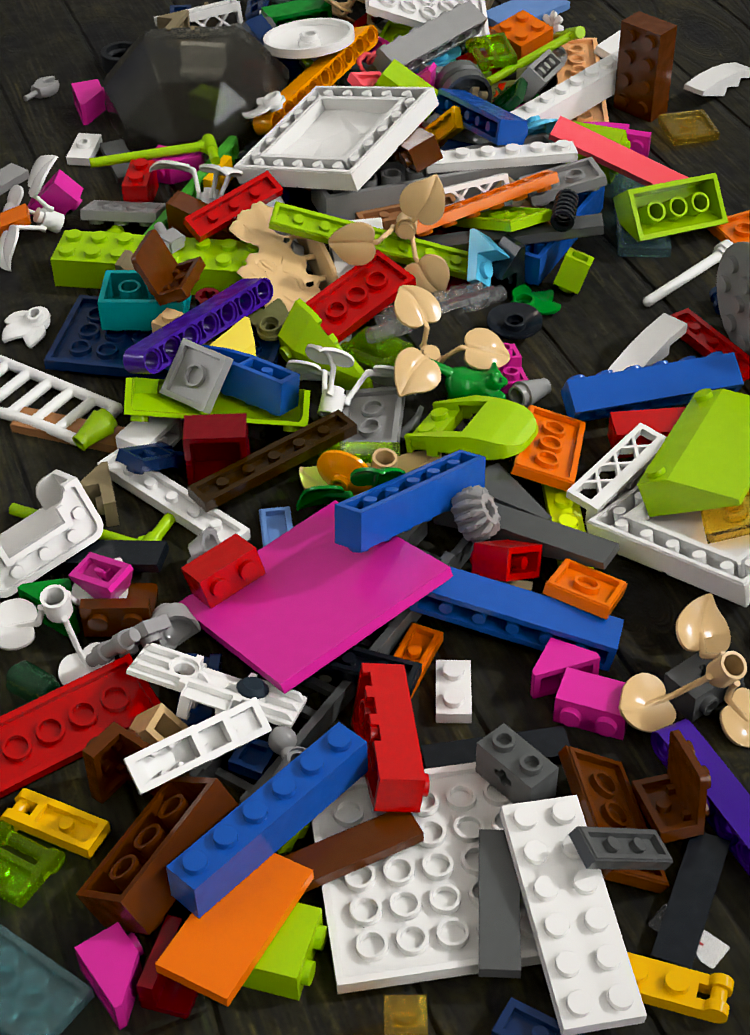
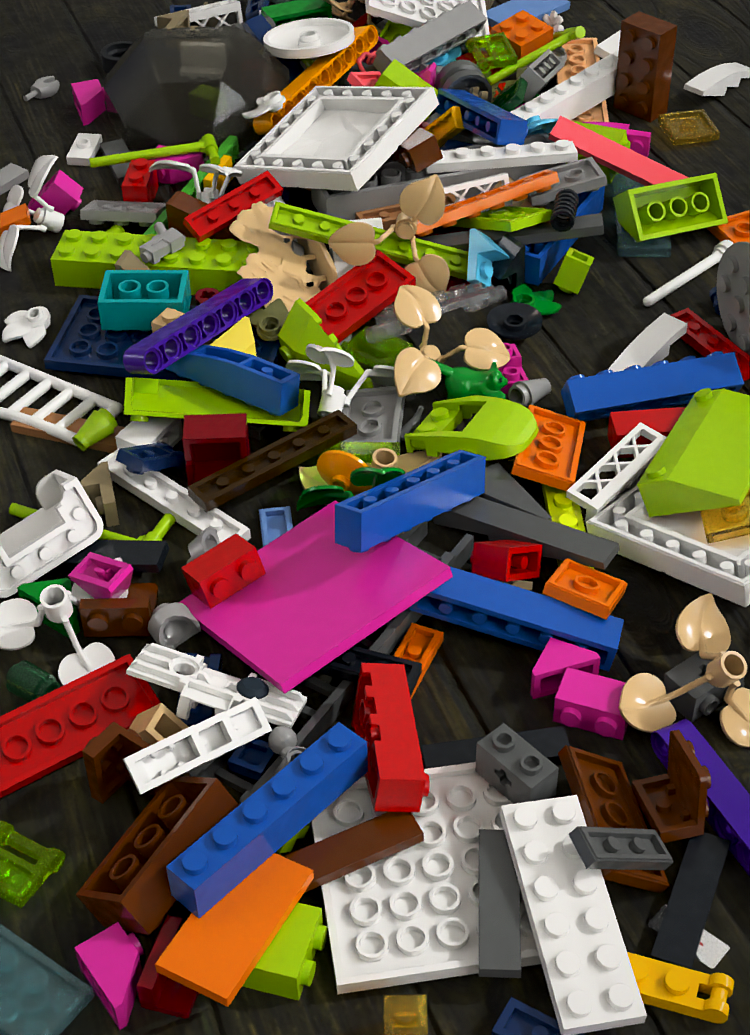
yellow plate [0,788,111,859] -> none
light grey plate [86,614,172,667] -> none
reddish brown bracket [131,229,206,306] -> none
light grey plate [159,338,234,414] -> none
white plate [436,660,472,723] -> none
light grey gear [451,485,501,543] -> none

